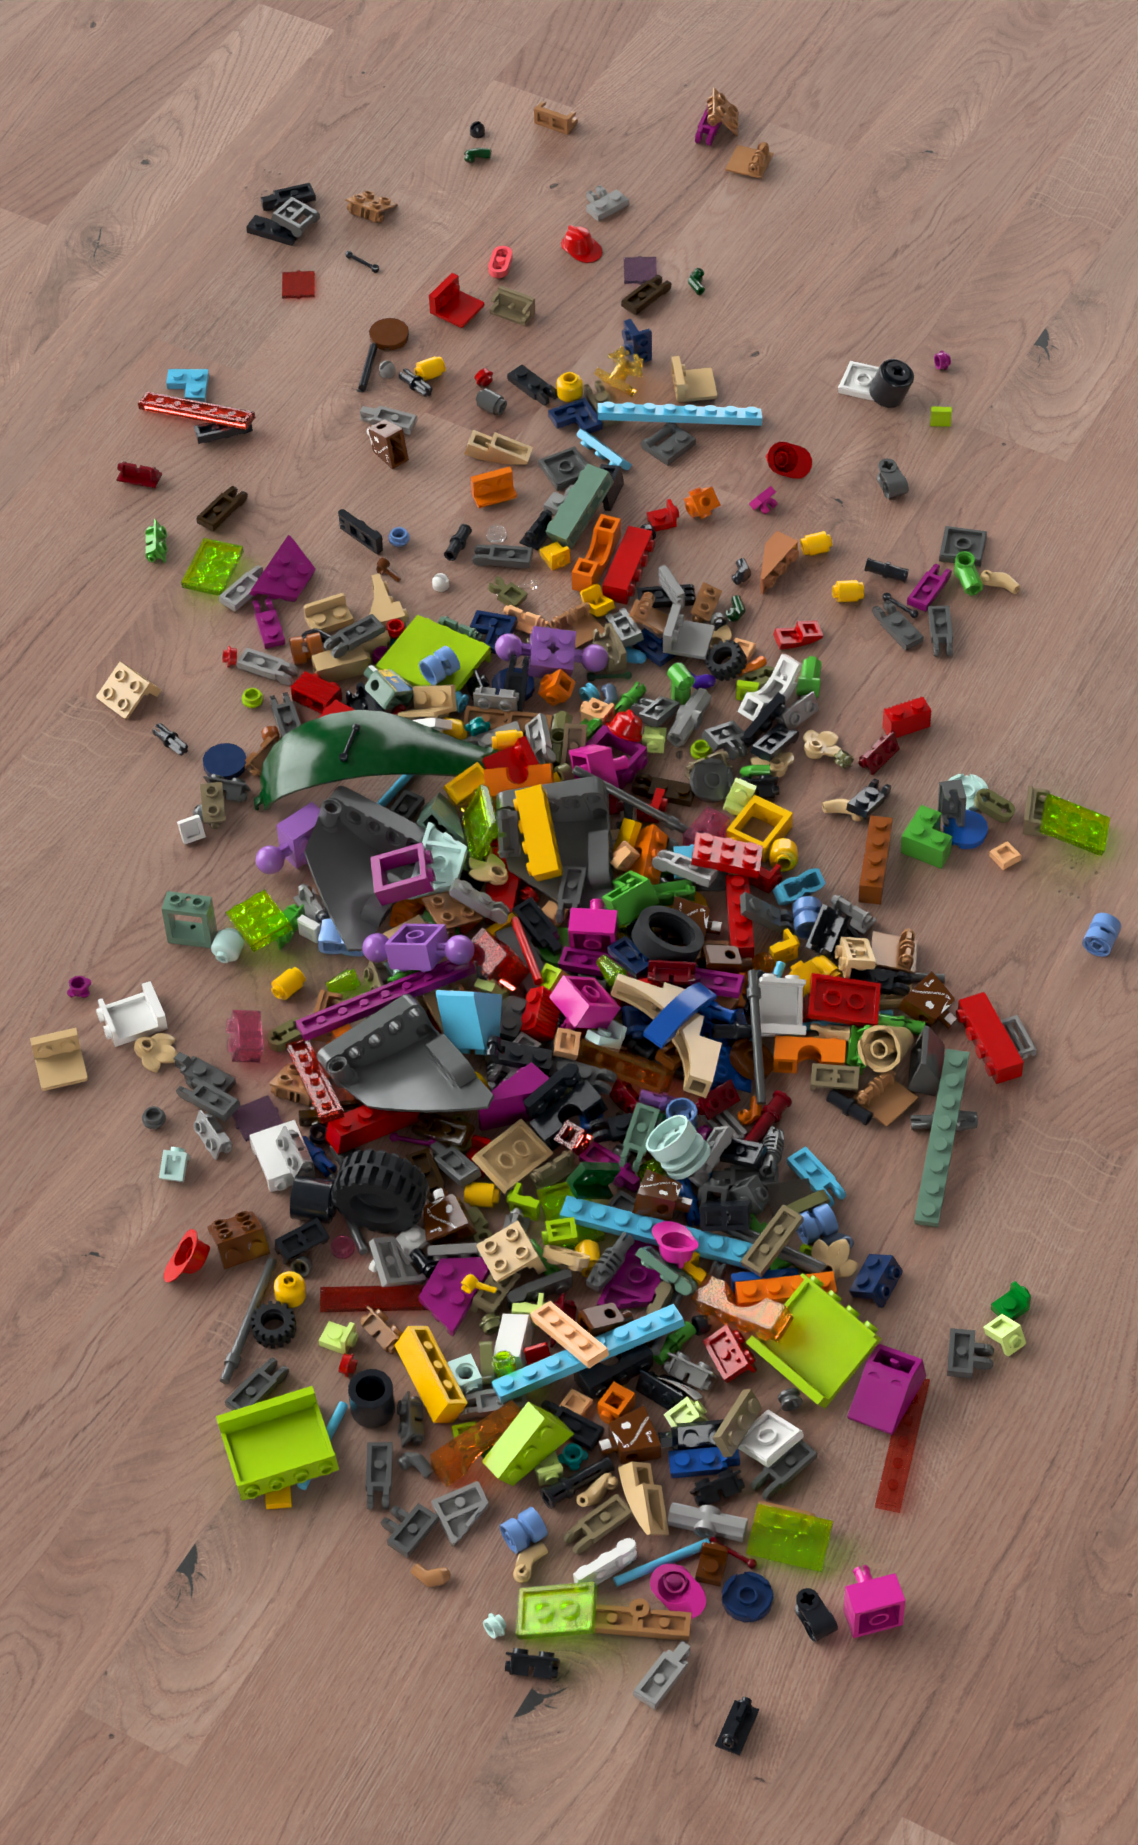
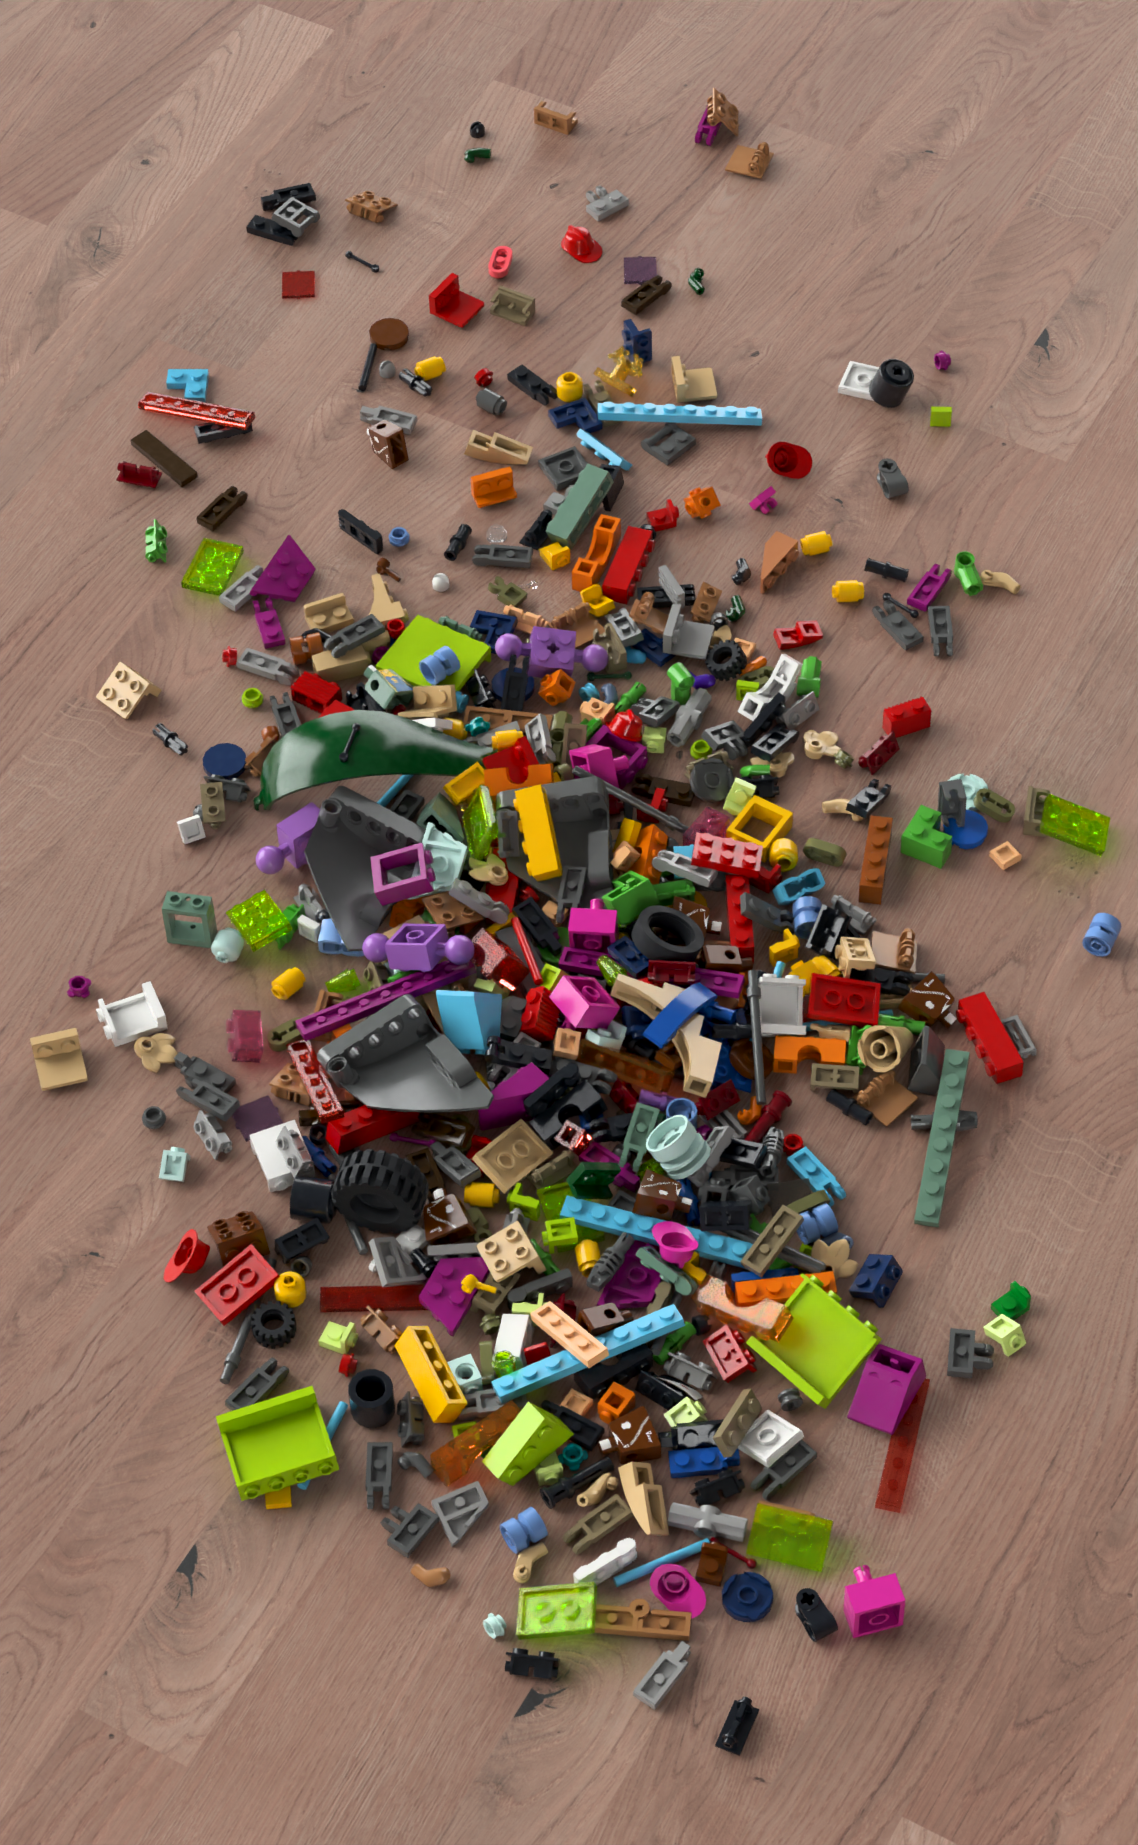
clear pink plate [330,1235,355,1259] -> none
light grey hinge [473,686,520,712] -> none
tan plate [543,1245,590,1271] -> none
clear orange plate [752,952,774,974] -> none
dark grey tile [939,526,987,567] -> none
none -> dark brown tile [130,430,198,487]
none -> plate [194,1244,280,1326]
none -> red plate [783,1134,805,1156]
none -> olive beam [803,838,847,867]

